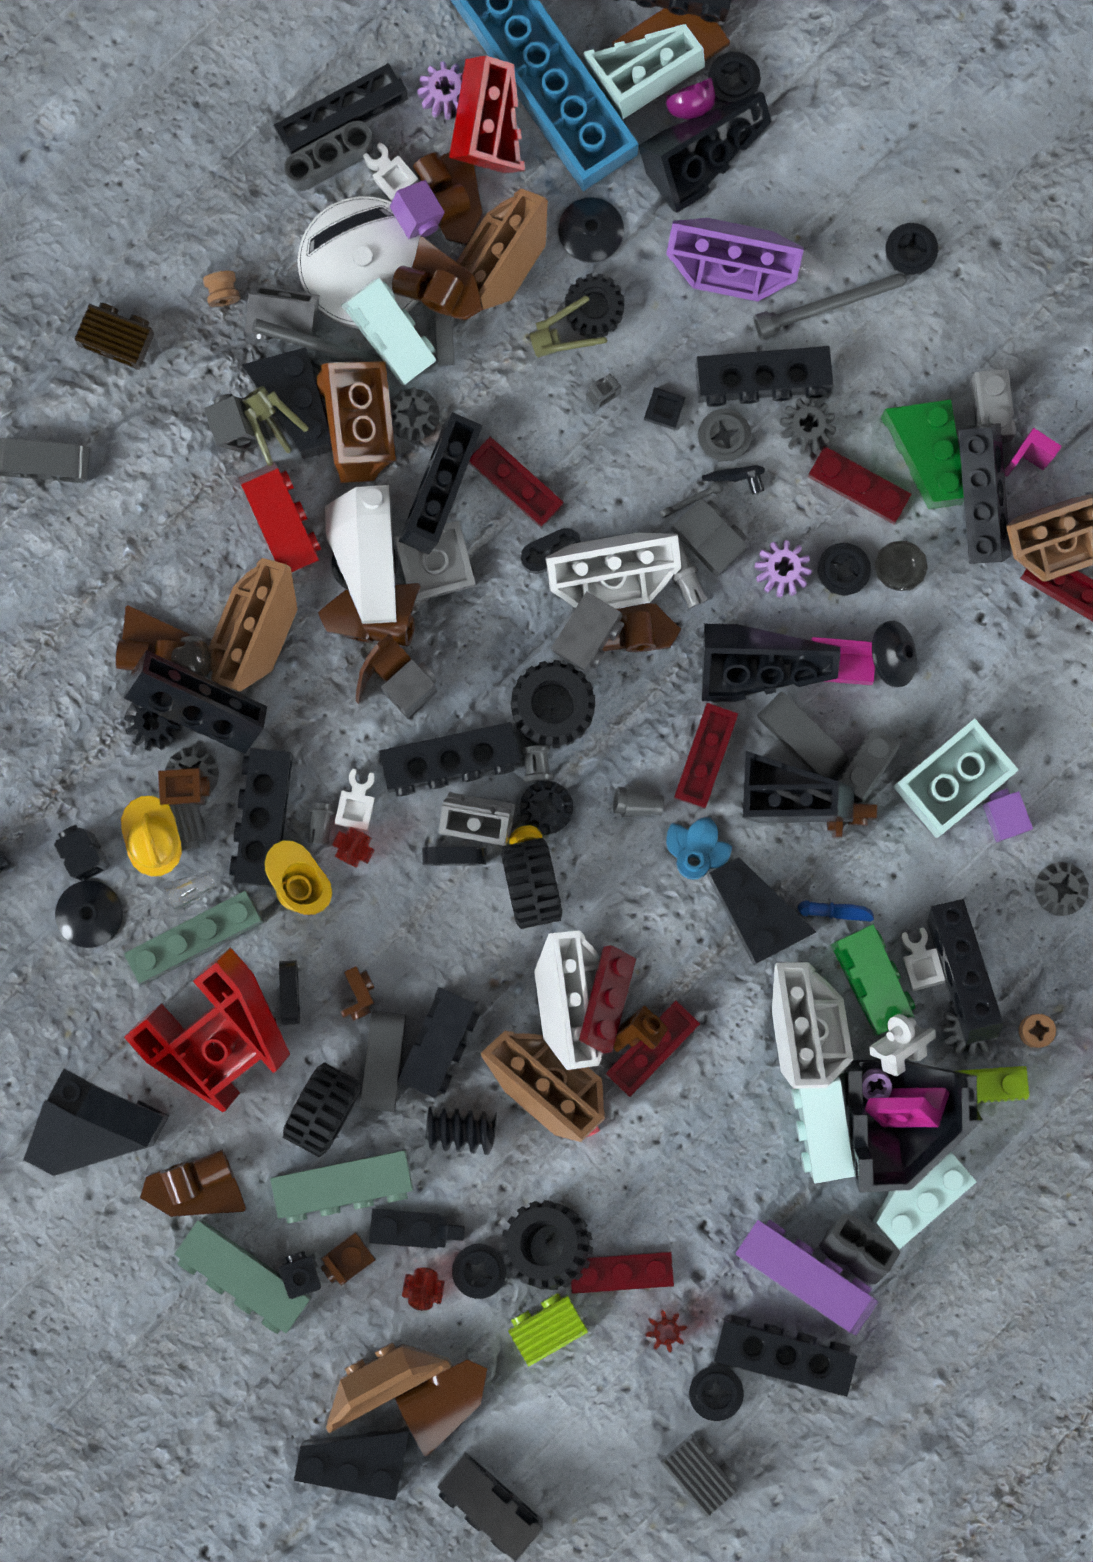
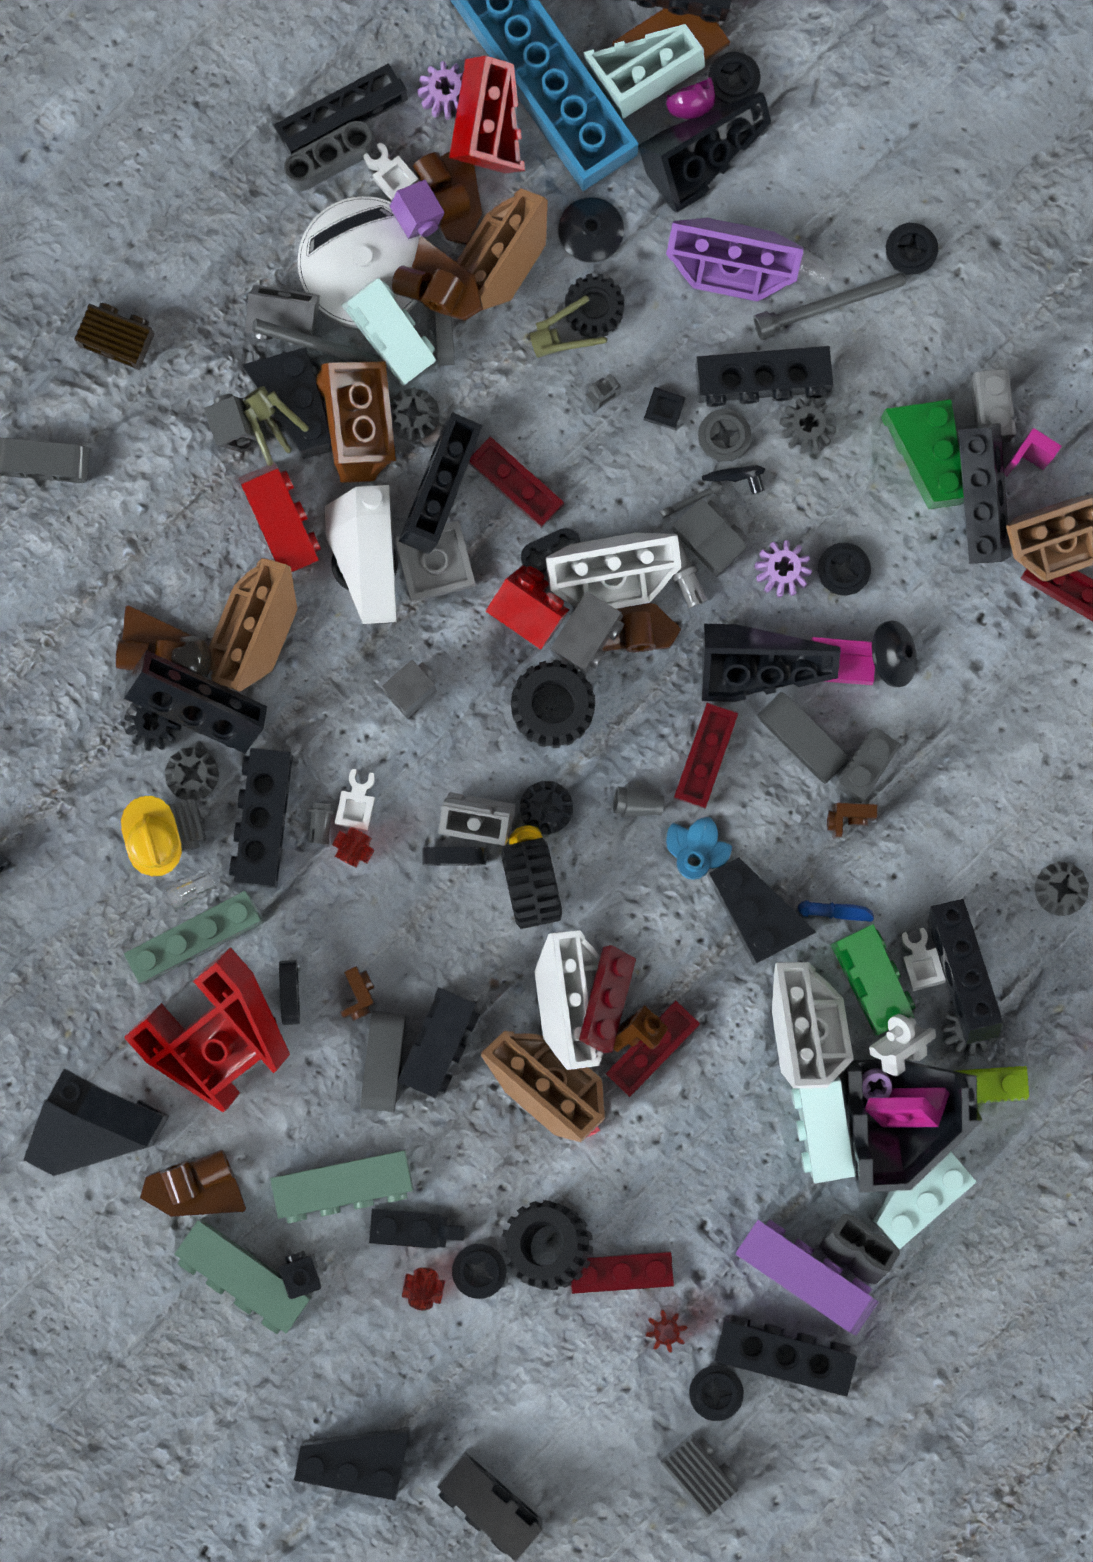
black brick [54,825,110,881] -> none
black dish [55,881,123,948] -> none
reddish brown bracket [158,768,210,806] -> none
medium nougat wheel [203,271,241,307] -> none
yellow piece [265,841,332,915] -> none
black tyre [283,1062,361,1157] -> none
reddish brown panel [318,583,421,647] -> none
reddish brown bracket [321,1232,376,1286] -> none
medium nougat wedge [326,1342,452,1433] -> none
reddish brown panel [356,634,412,704] -> none
black brick [379,722,520,797] -> none
reddish brown panel [395,1359,487,1456] -> none
black piece [426,1106,497,1155] -> none
lime brick [508,1293,588,1367] -> none
dark grey bush [521,745,553,783] -> none
black wedge [743,751,854,823] -> none
dark red plate [807,446,912,525] -> none
clear smoke hair [874,541,928,591] -> none
light aqua brick [893,719,1019,838] -> none
medium lavender brick [983,788,1033,843] -> none
medium nougat wheel [1018,1014,1056,1048] -> none
none -> red brick [485,565,570,649]

